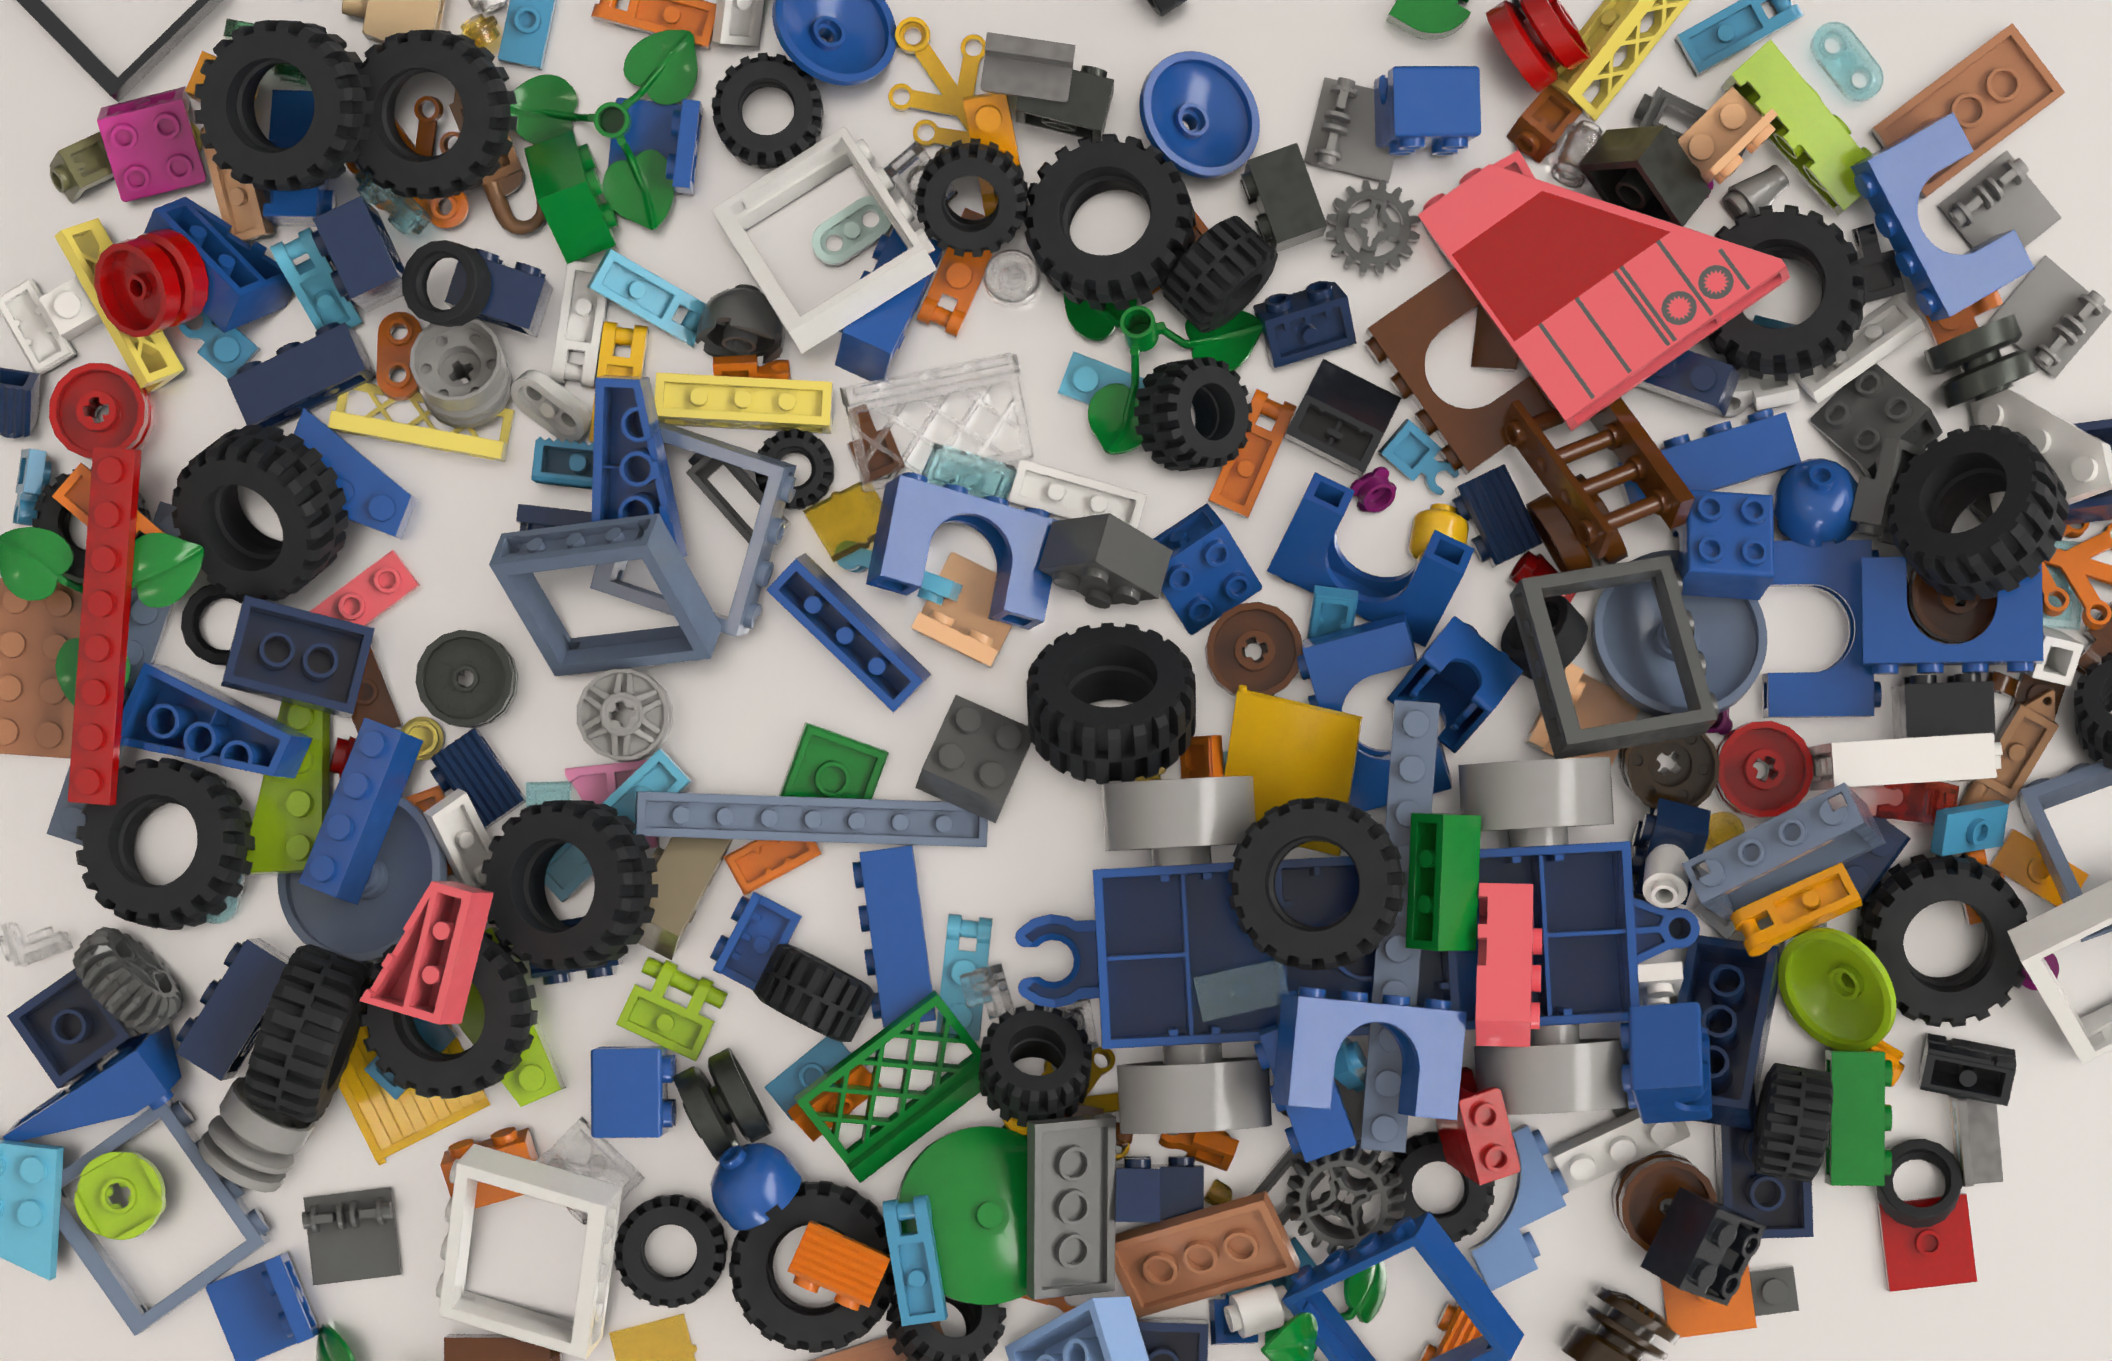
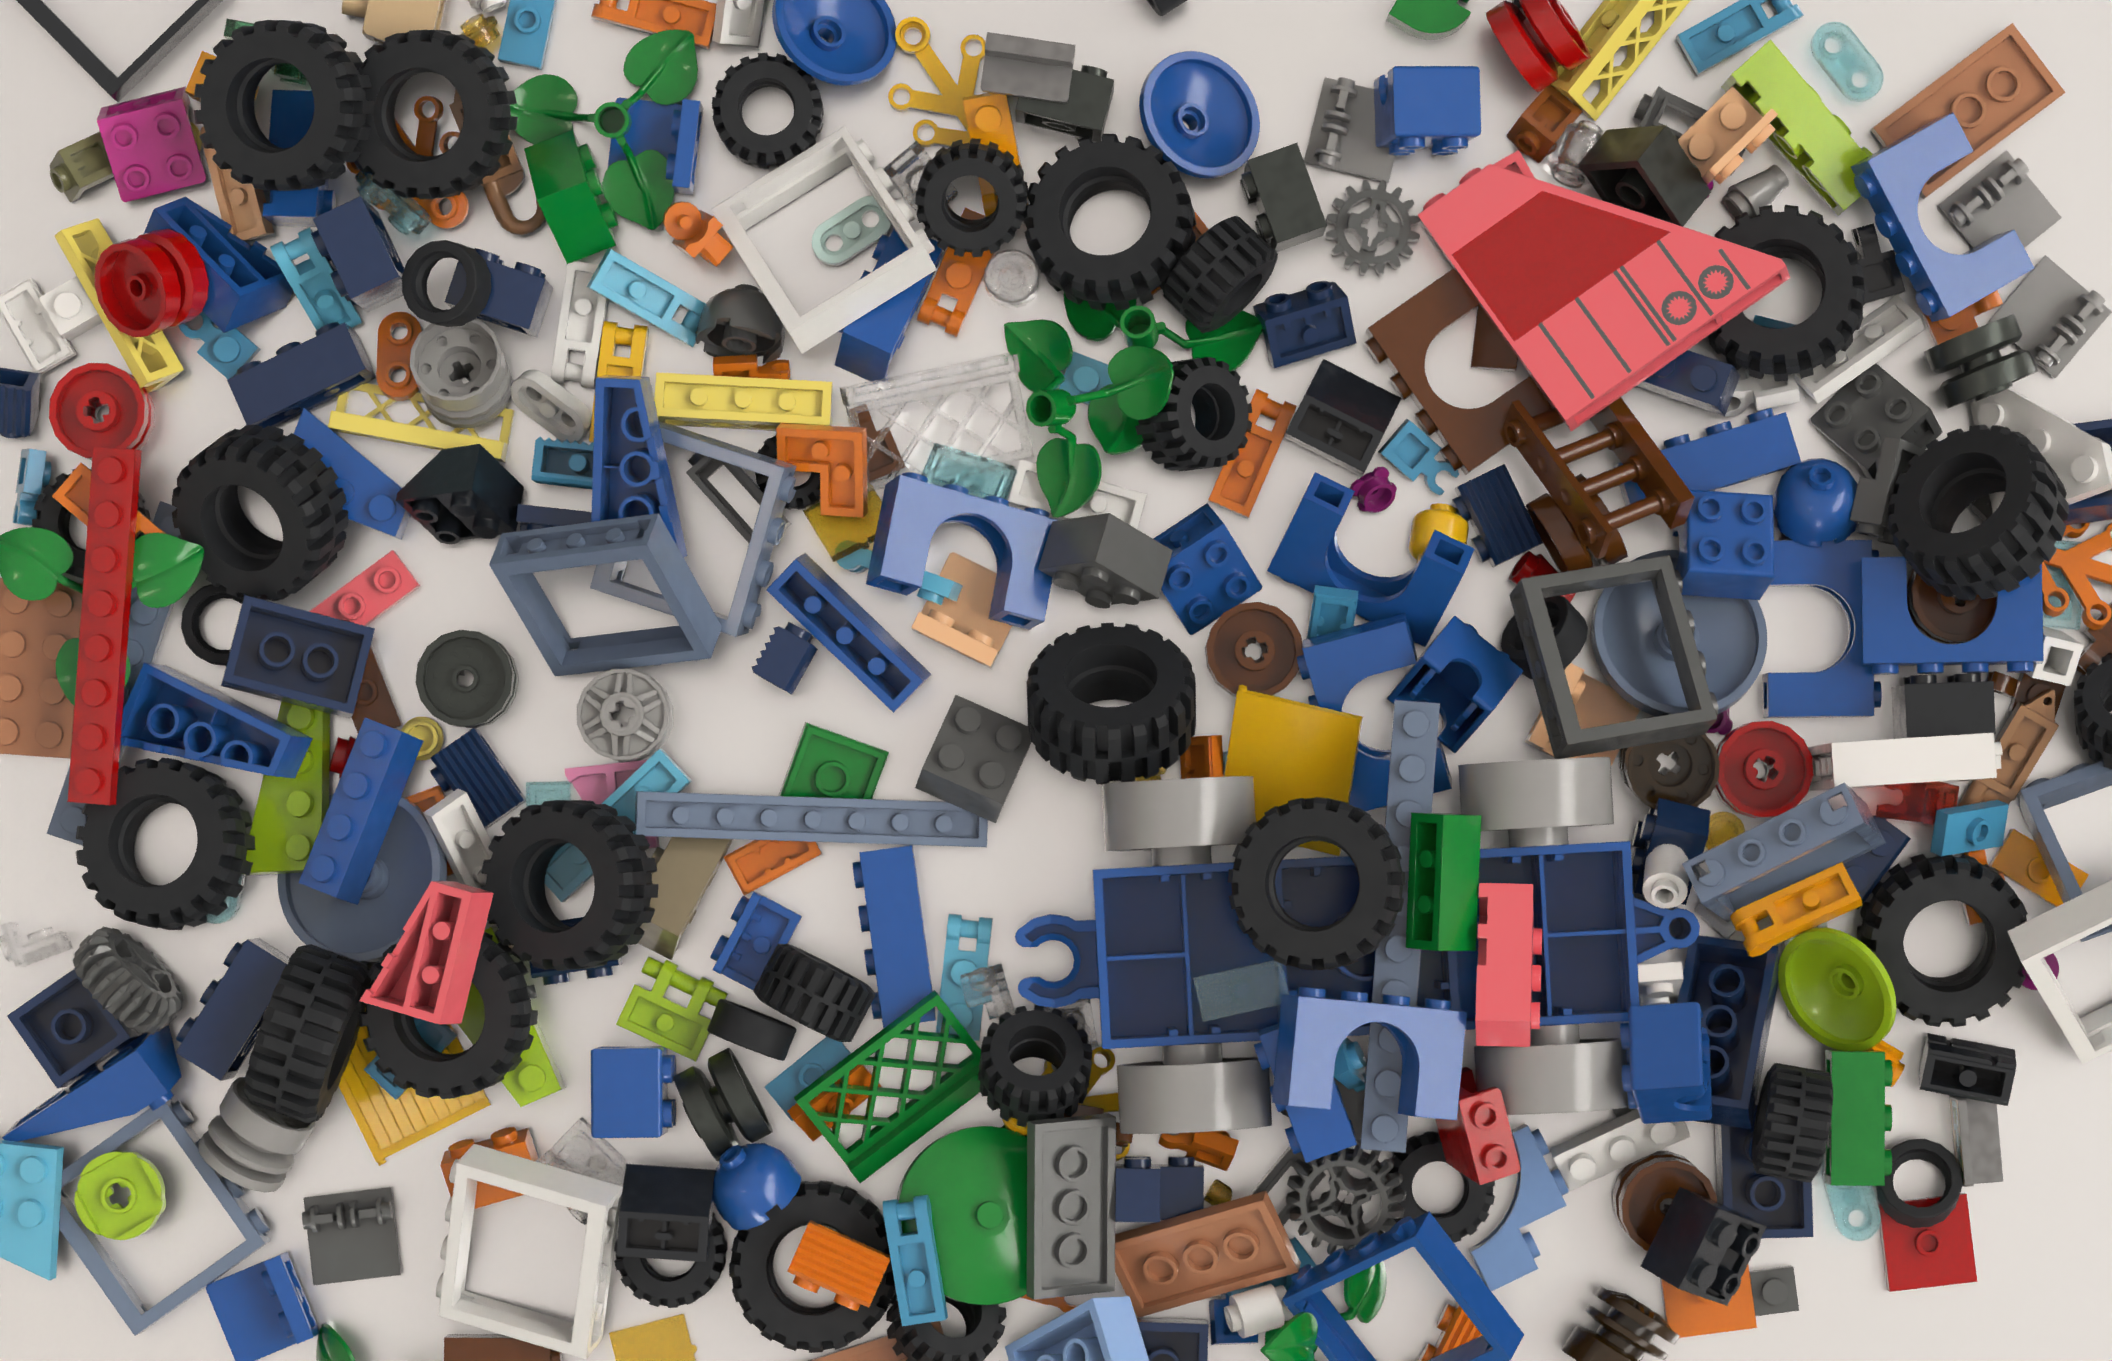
none -> black slope [396,444,524,544]
none -> black slope [616,1163,715,1262]
none -> orange hips [663,201,733,266]
none -> black tyre [707,999,796,1061]
none -> dark blue brick [752,622,818,695]
none -> orange plate [776,423,868,518]
none -> green plant [1004,319,1174,517]
none -> clear light blue plate [1822,1165,1881,1241]

